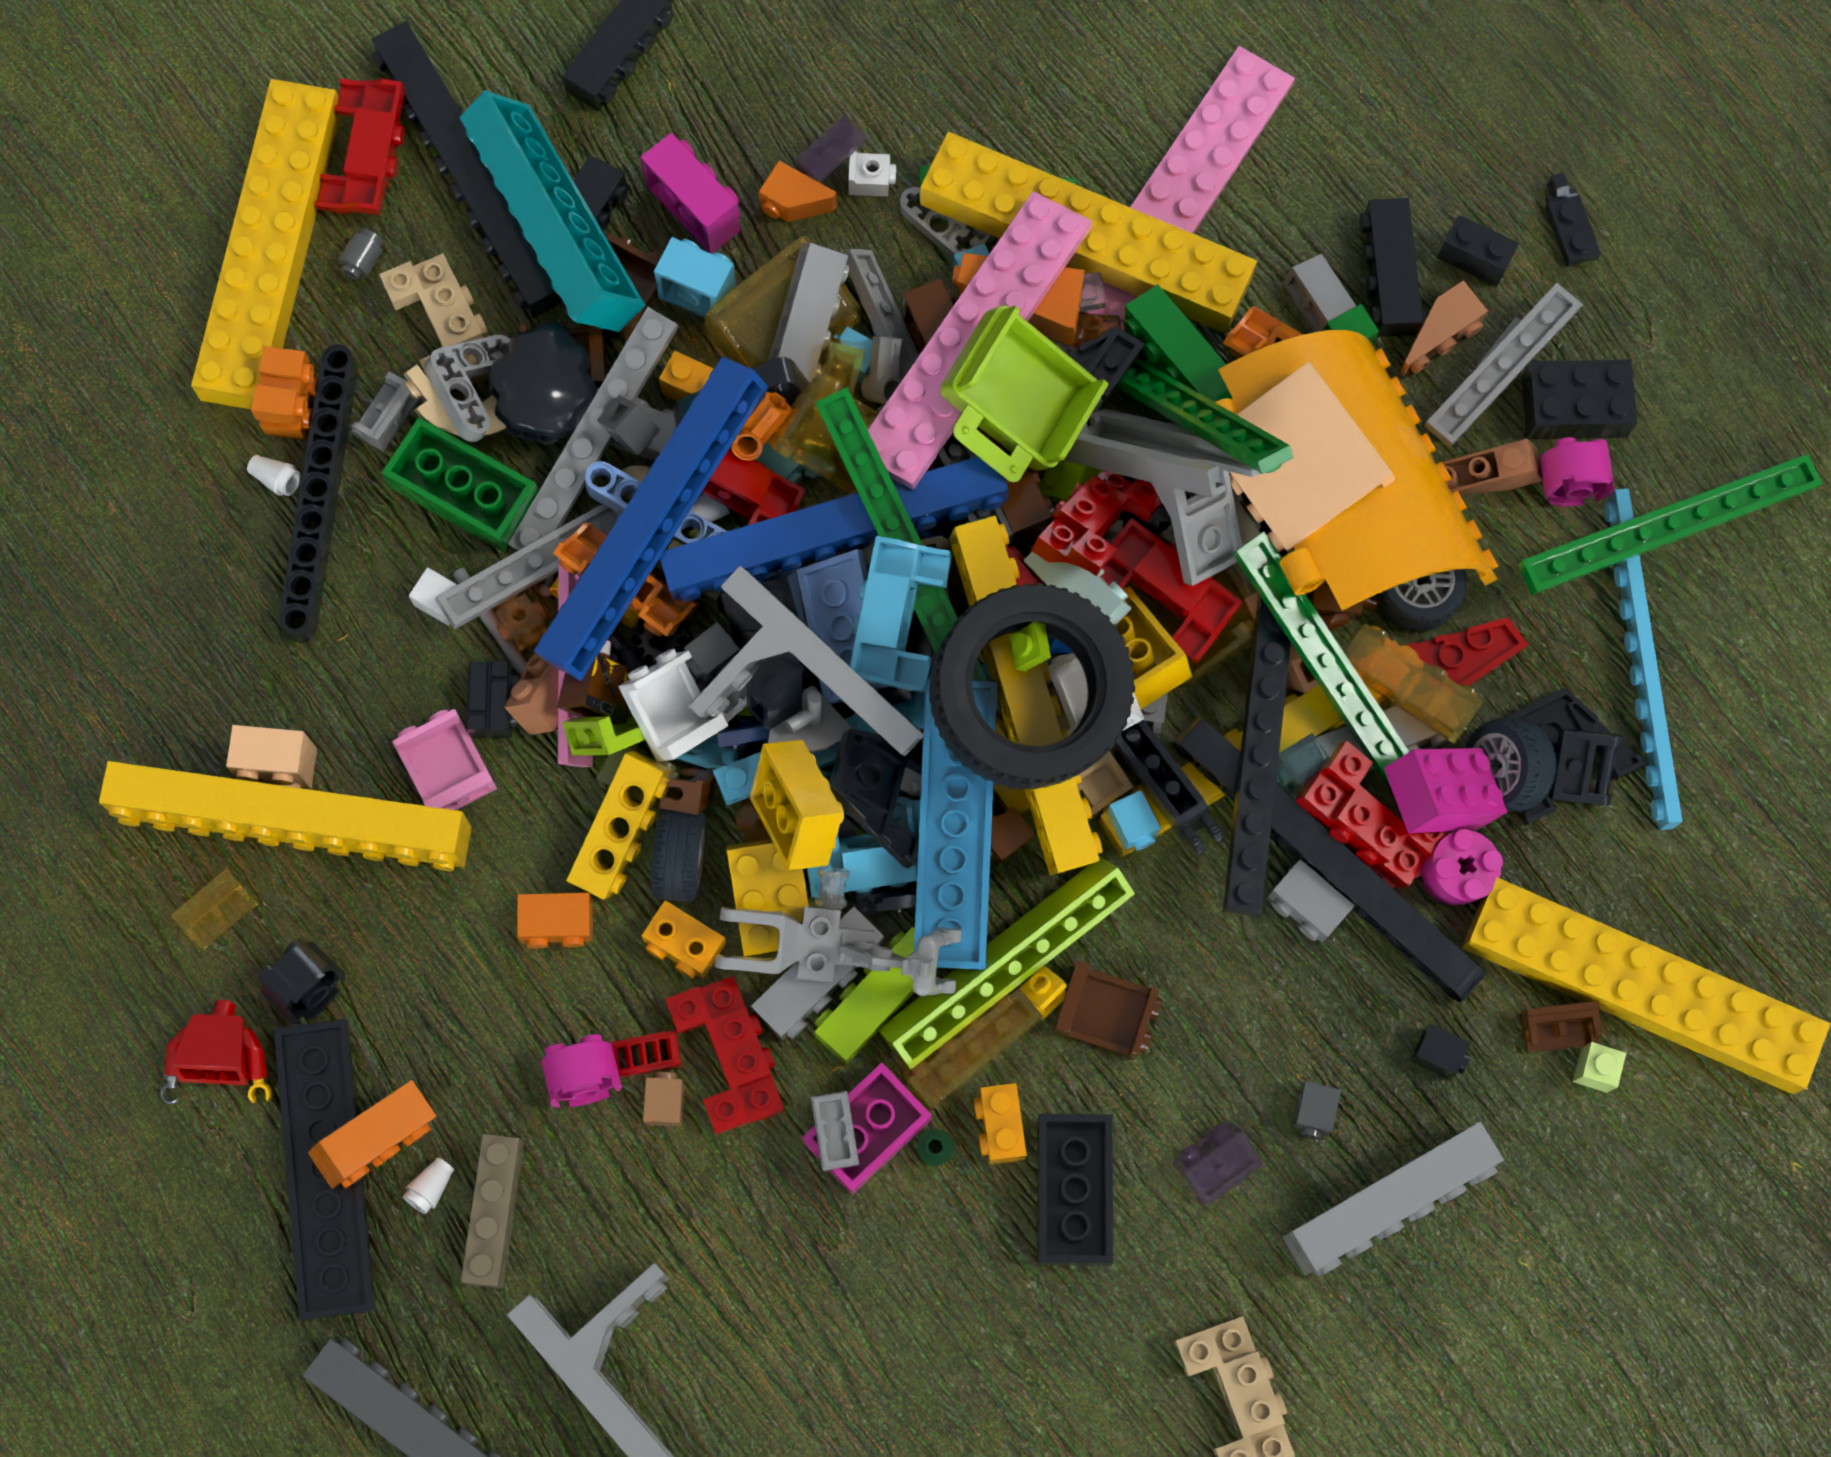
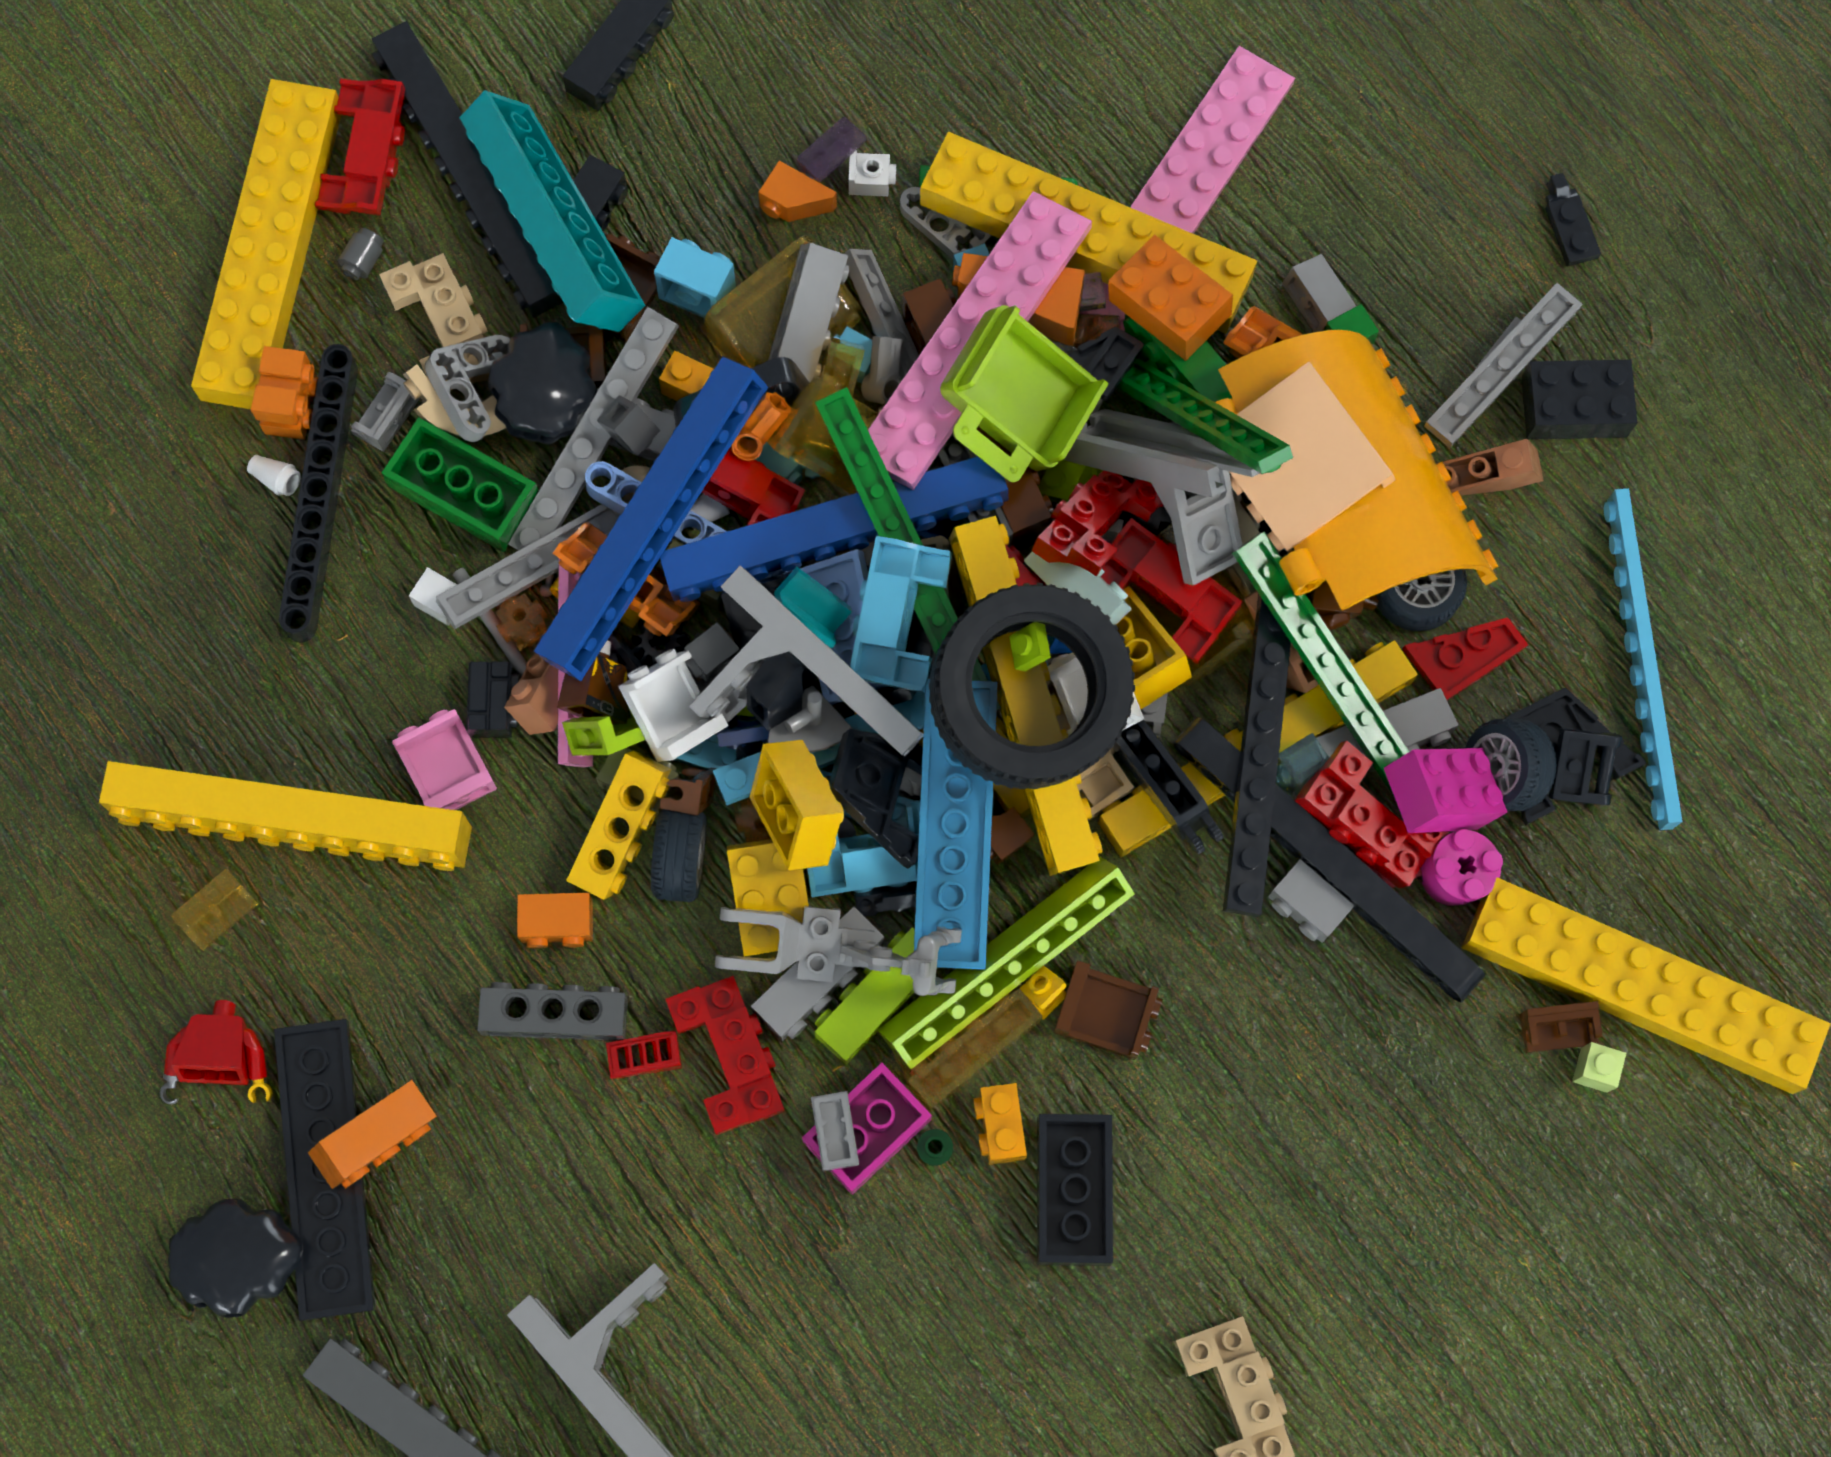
light nougat brick [226,725,317,789] -> none
black brick [258,938,346,1025] -> none
white cone [403,1157,454,1214] -> none
dark tan brick [461,1134,524,1289] -> none
dark pink brick [541,1034,622,1108] -> none
dark pink brick [641,133,740,254] -> none
light orange brick [642,900,727,979] -> none
medium nougat brick [643,1072,685,1127] -> none
clear bush [815,867,850,909] -> none
medium azure brick [1107,790,1160,851] -> none
clear purple bracket [1173,1121,1263,1206] -> none
light grey brick [1282,1121,1504,1277] -> none
dark grey brick [1292,1081,1341,1140] -> none
clear yellow brick [1344,623,1484,743] -> none
black brick [1359,198,1423,337] -> none
nougat slope [1399,280,1488,377] -> none
black brick [1410,1024,1471,1079] -> none
black brick [1437,214,1519,287] -> none
green plate [1517,454,1823,595] -> none
dark pink brick [1540,437,1614,507] -> none
none -> black piece [168,1199,304,1318]
none -> dark grey brick [477,982,628,1041]
none -> teal panel [774,566,852,648]
none -> orange brick [1108,234,1233,361]

